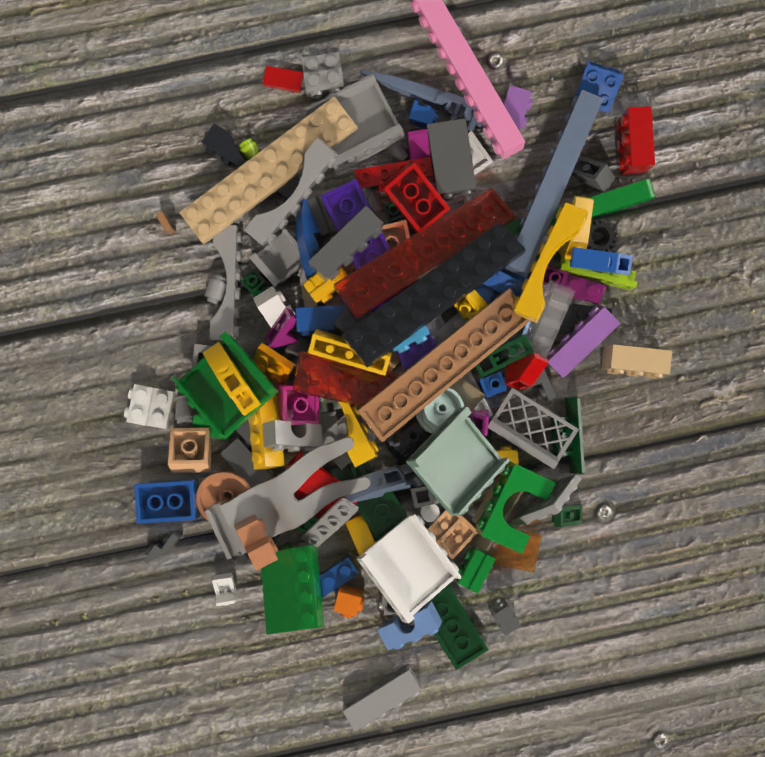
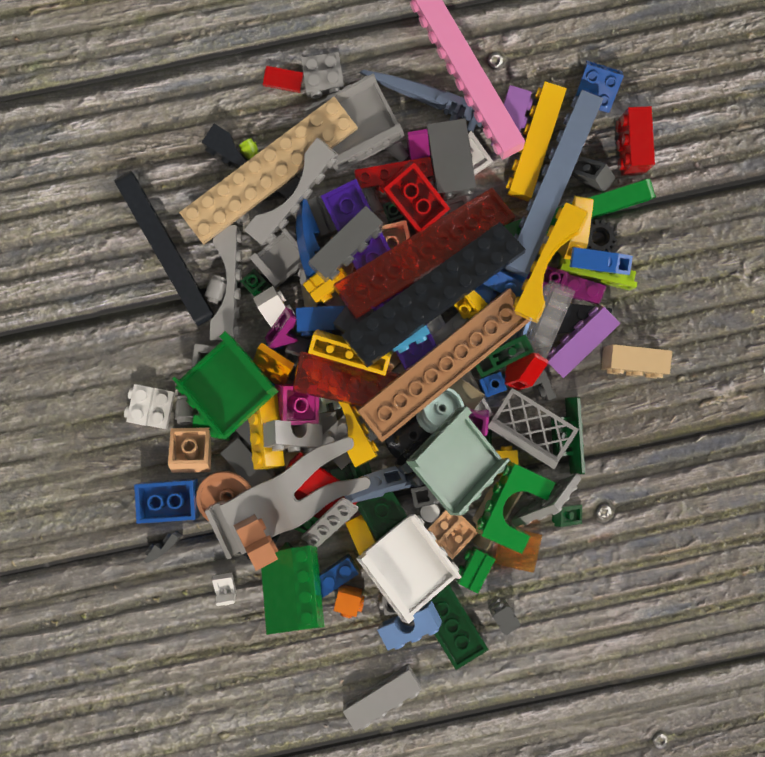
medium nougat tile [156,212,176,235] -> none
yellow slope [203,342,261,416] -> none
blue brick [409,100,439,129] -> none
none -> black beam [114,171,215,327]
none -> yellow brick [506,82,567,202]

